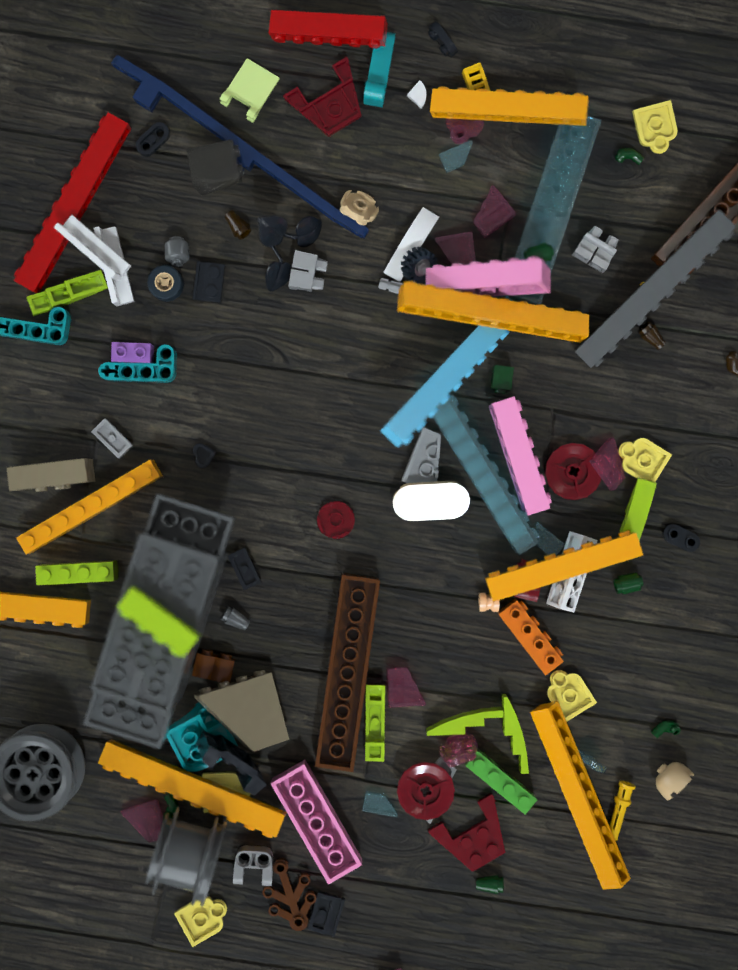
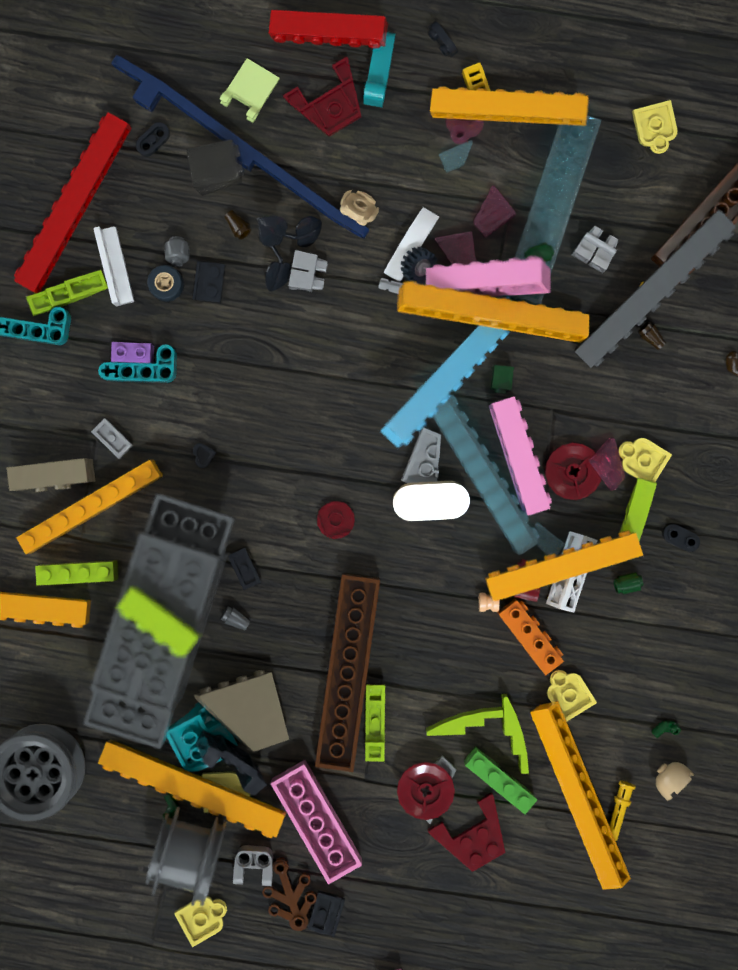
white fence [54,215,131,281] -> none
clear pink wing [121,799,164,843] -> none
reddish brown brick [192,649,235,683] -> none
clear light blue tile [362,791,398,817] -> none
clear pink wing [387,667,426,708] -> none
white tile [407,80,426,109] -> none
clear pink plate [439,732,478,768] -> none
dark green cone [476,875,504,895] -> none
clear light blue tile [577,748,607,773] -> none
dark green arm [615,148,645,165] -> none

